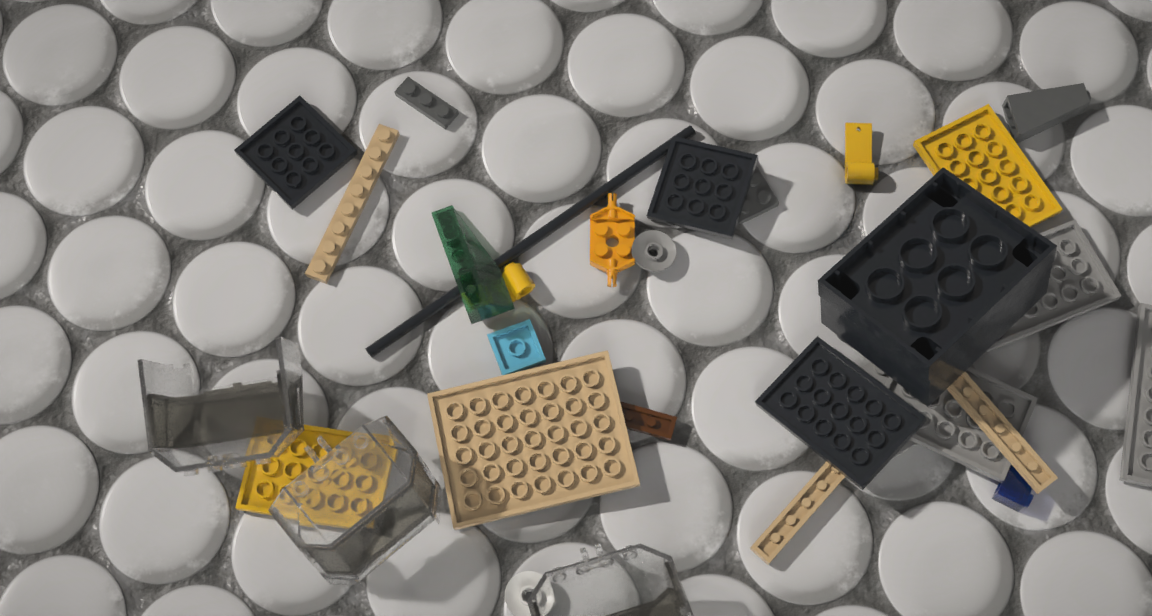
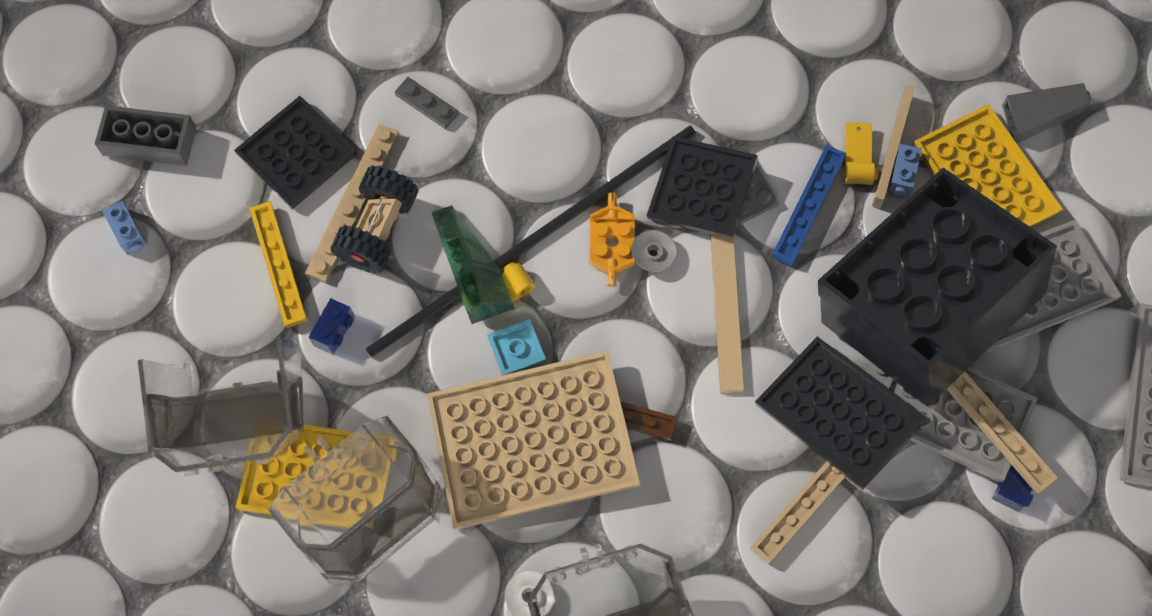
none -> dark grey brick [94,105,197,166]
none -> medium blue brick [102,201,147,254]
none -> yellow plate [249,201,308,328]
none -> clear blue brick [309,298,355,355]
none -> black plate [330,165,419,273]
none -> tan tile [710,234,744,393]
none -> blue plate [772,145,847,266]
none -> tan tile [872,84,915,209]
none -> medium blue brick [888,144,922,197]

